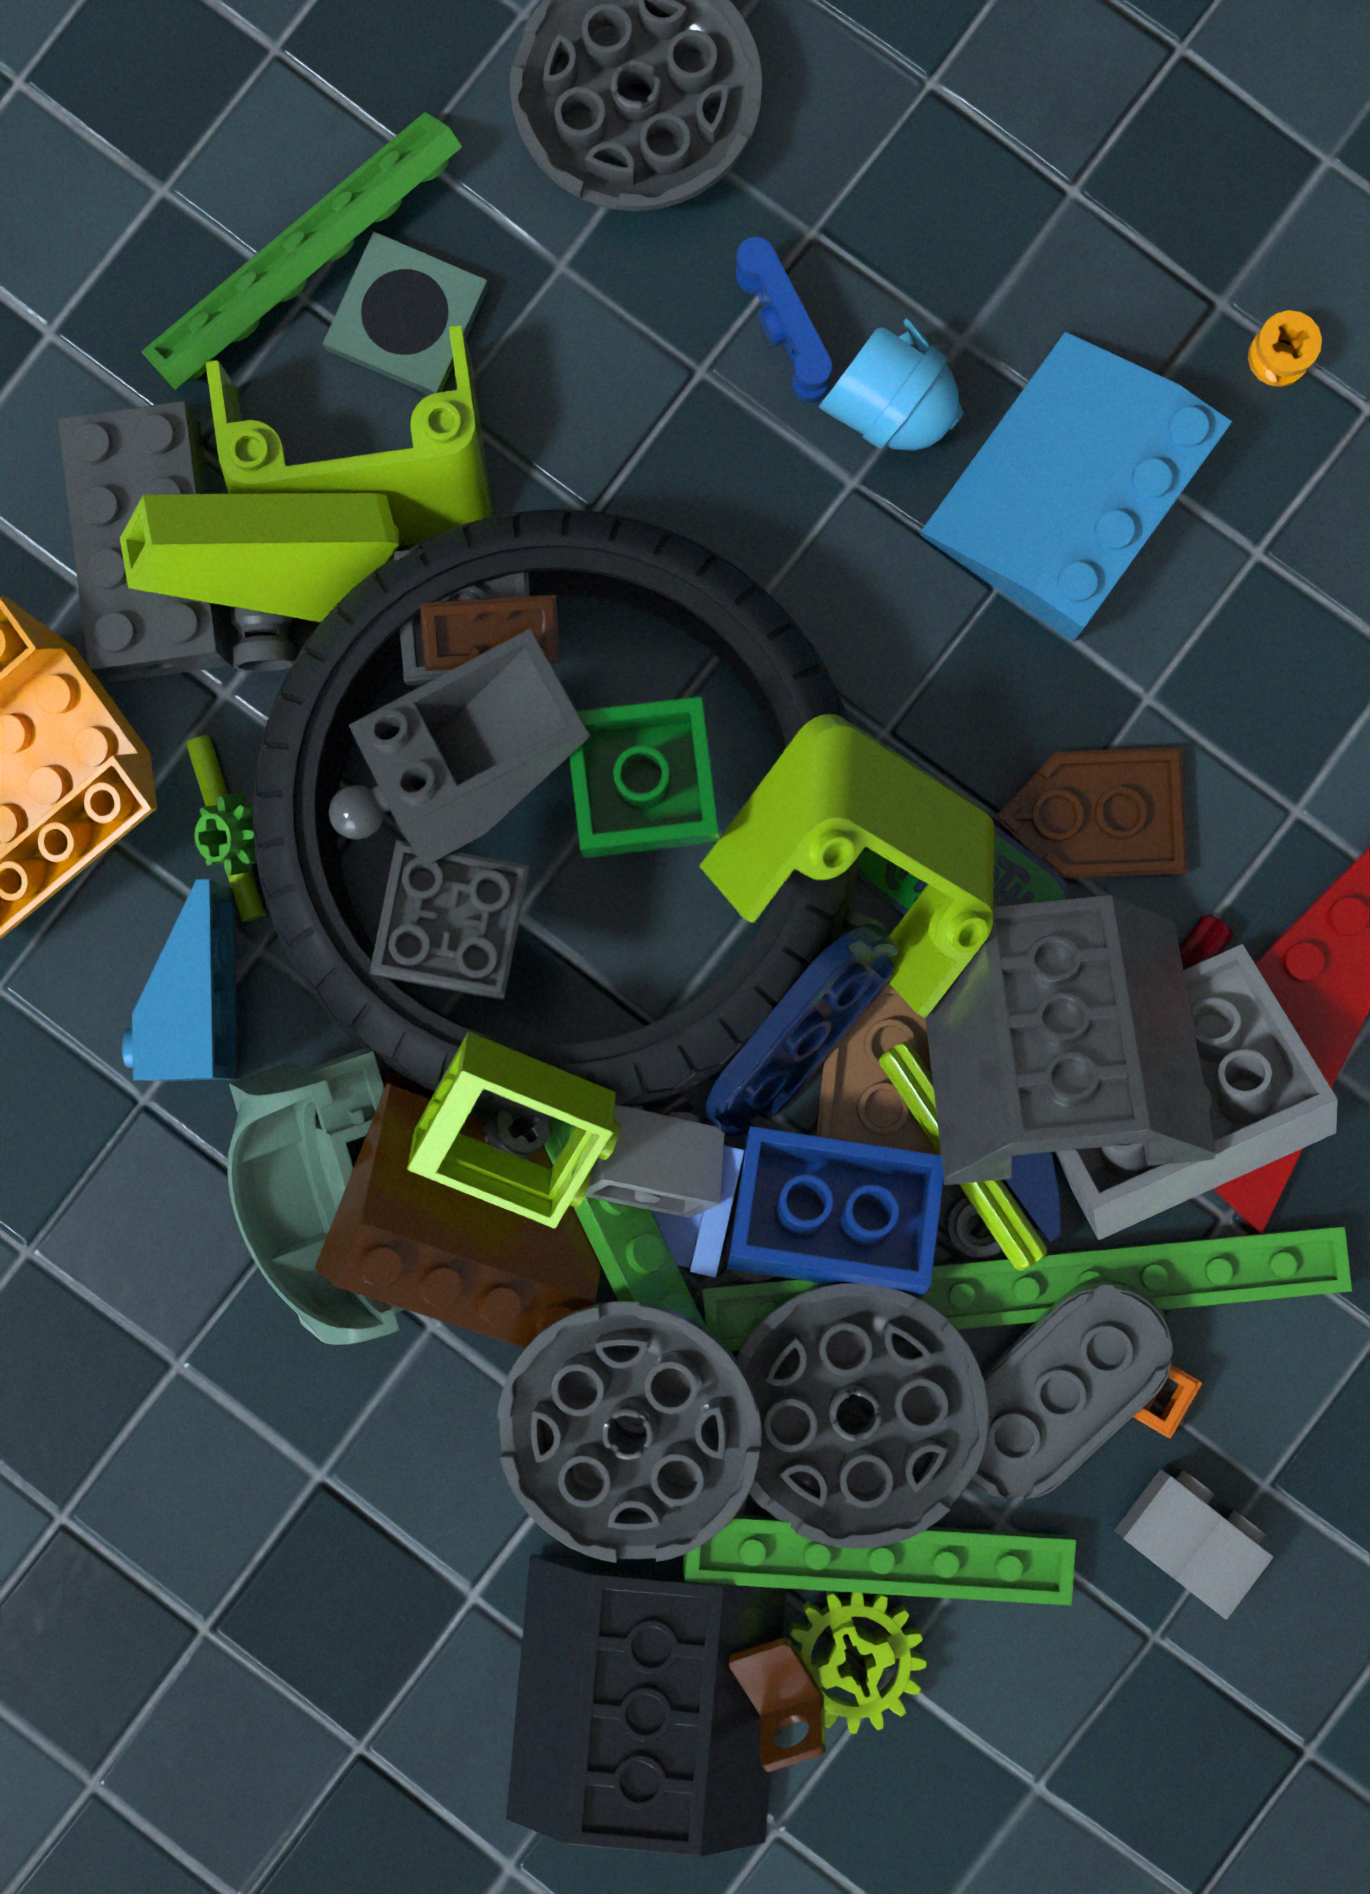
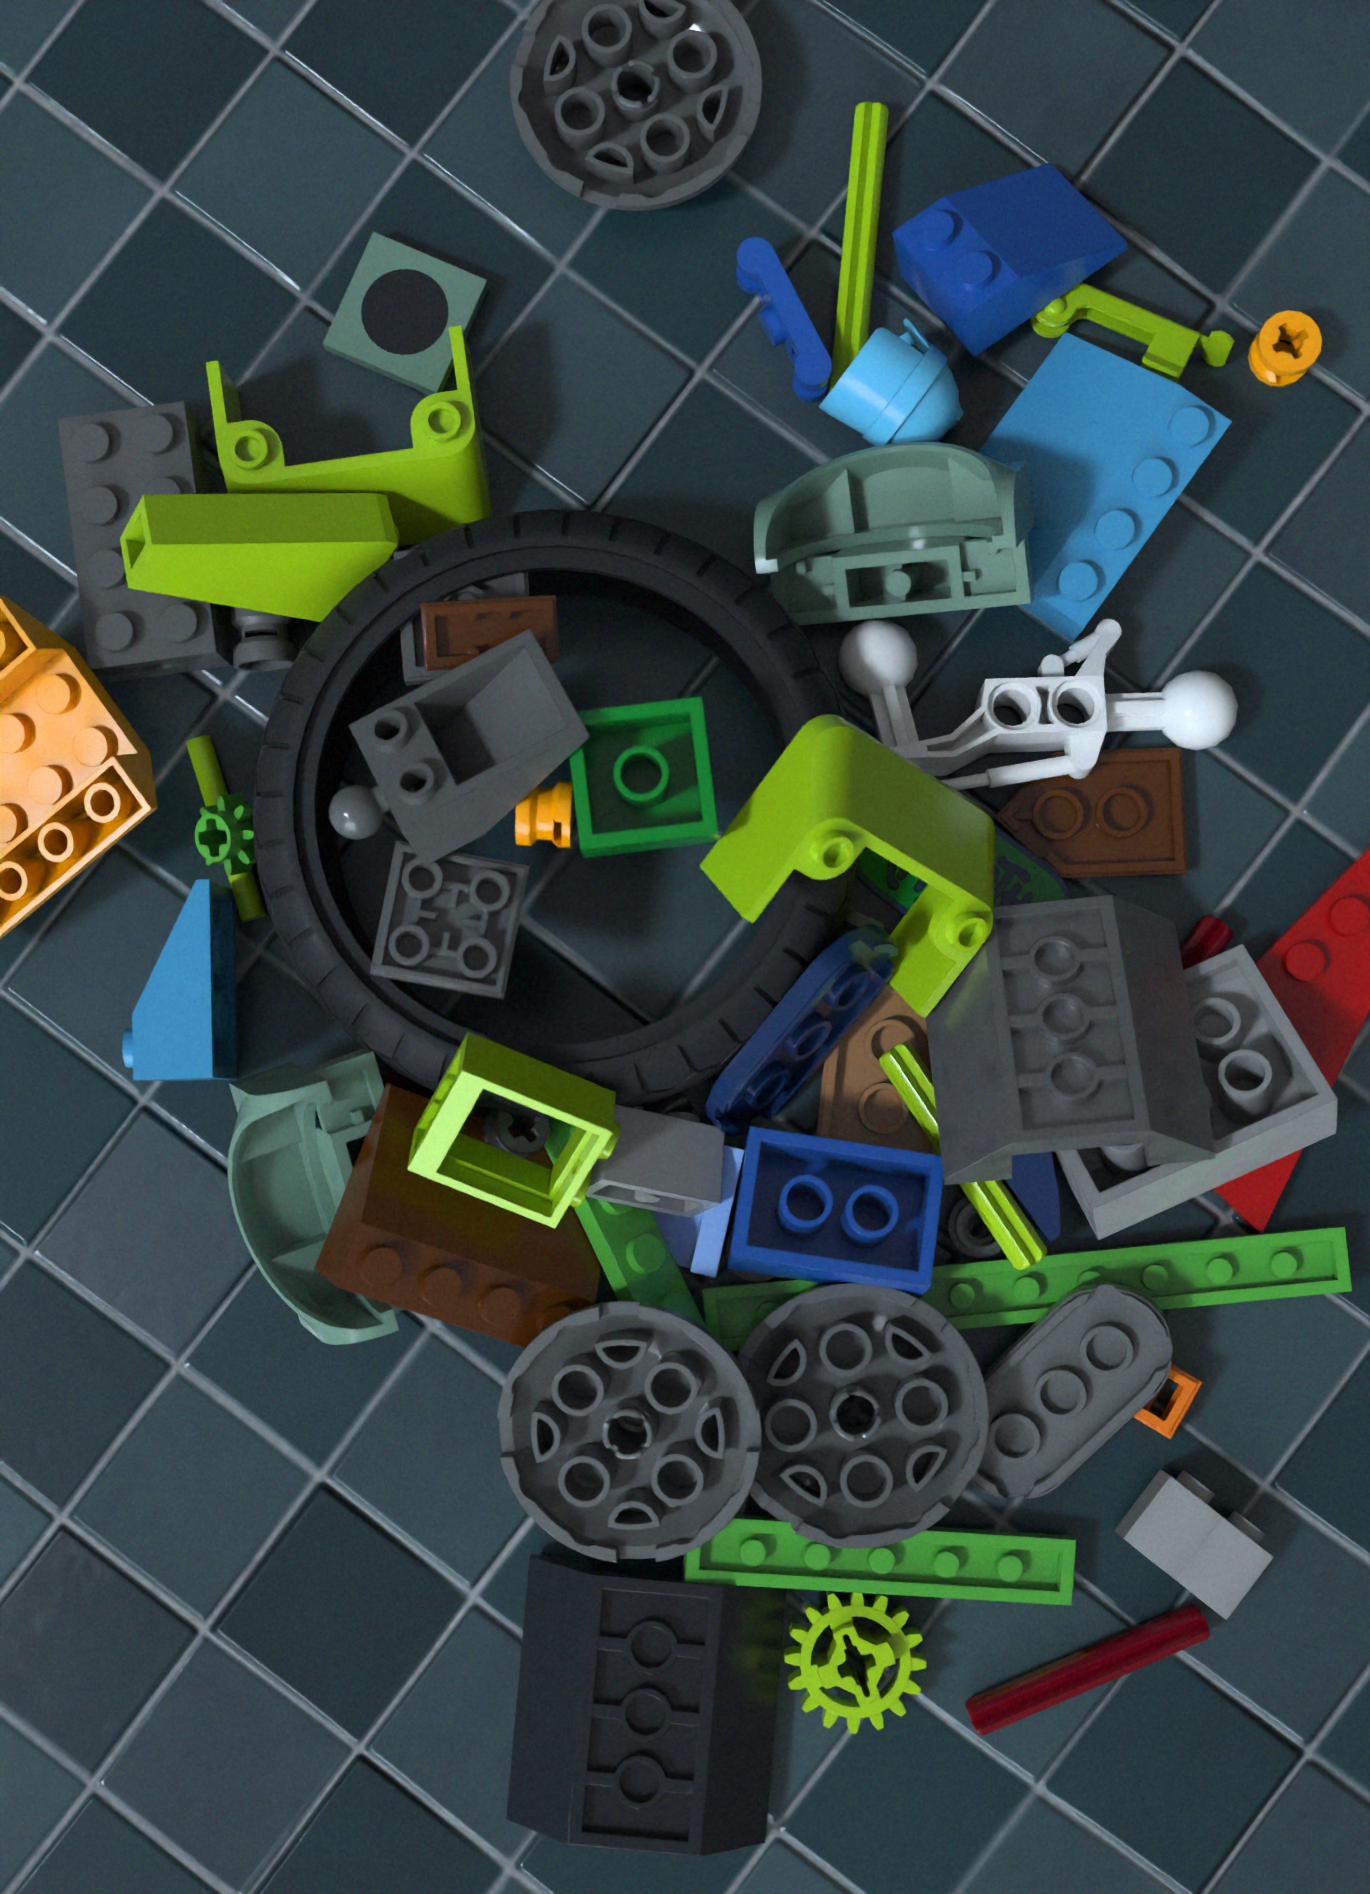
bright green plate [141,112,462,390] -> none
reddish brown bracket [729,1638,826,1772] -> none
none -> light orange wheel [515,780,575,848]
none -> sand green piece [753,442,1035,626]
none -> lime axle [829,101,889,392]
none -> white piece [838,619,1238,791]
none -> blue slope [892,163,1127,357]
none -> dark red axle [965,1604,1210,1736]
none -> lime piece [1030,282,1235,384]

